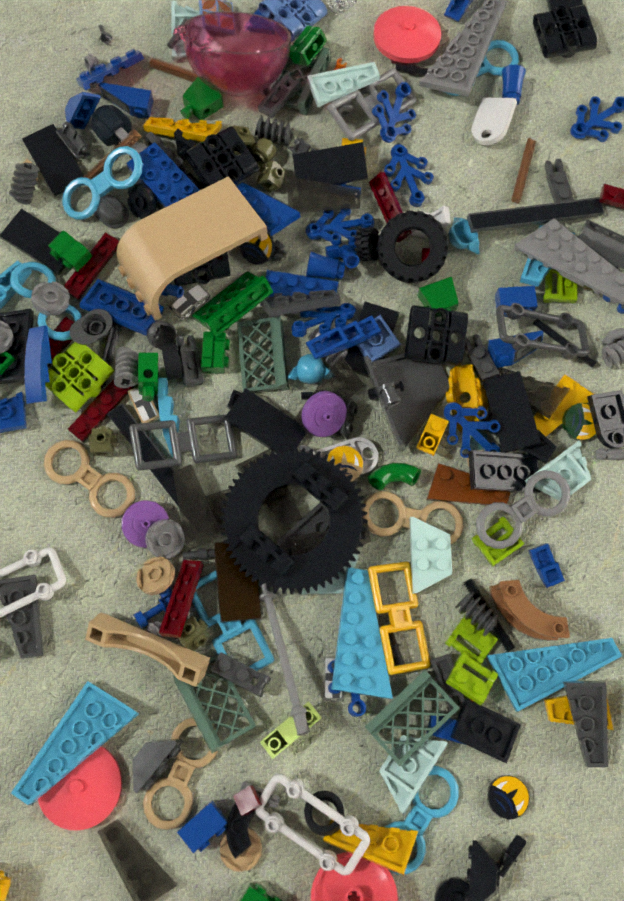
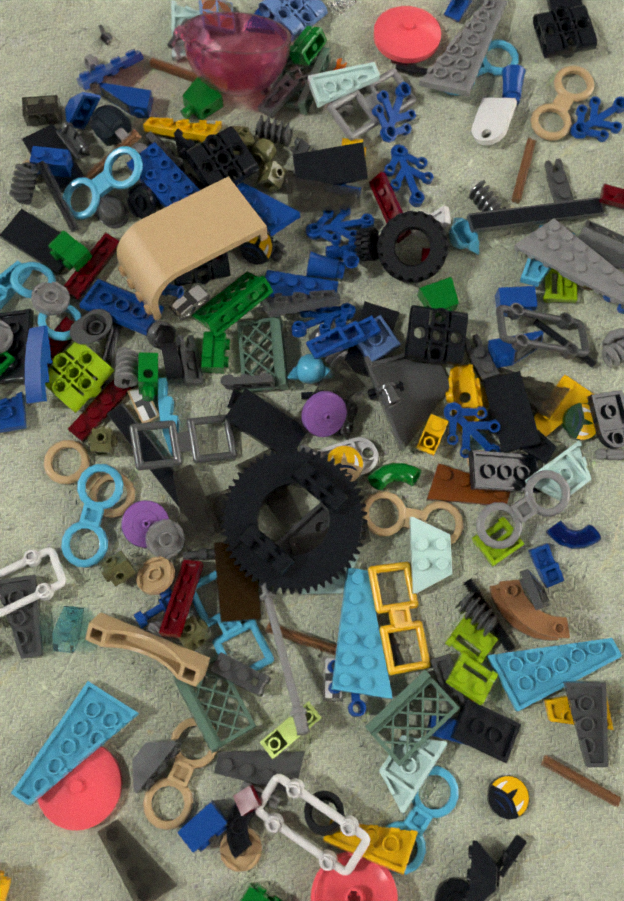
none -> clear smoke brick [22,95,62,127]
none -> blue brick [29,146,73,177]
none -> black axle [36,160,80,232]
none -> clear light blue slope [52,606,84,653]
none -> medium azure bar [61,464,124,568]
none -> olive brick [101,550,136,587]
none -> dark grey wing [214,751,305,792]
none -> dark grey hinge [220,373,276,390]
none -> medium nougat axle [265,622,337,656]
none -> dark grey piece [469,180,506,212]
none -> dark grey wing [519,569,551,610]
none -> tan bar [531,66,594,140]
none -> medium nougat axle [541,755,621,807]
none -> clear blue cylinder [546,520,601,549]

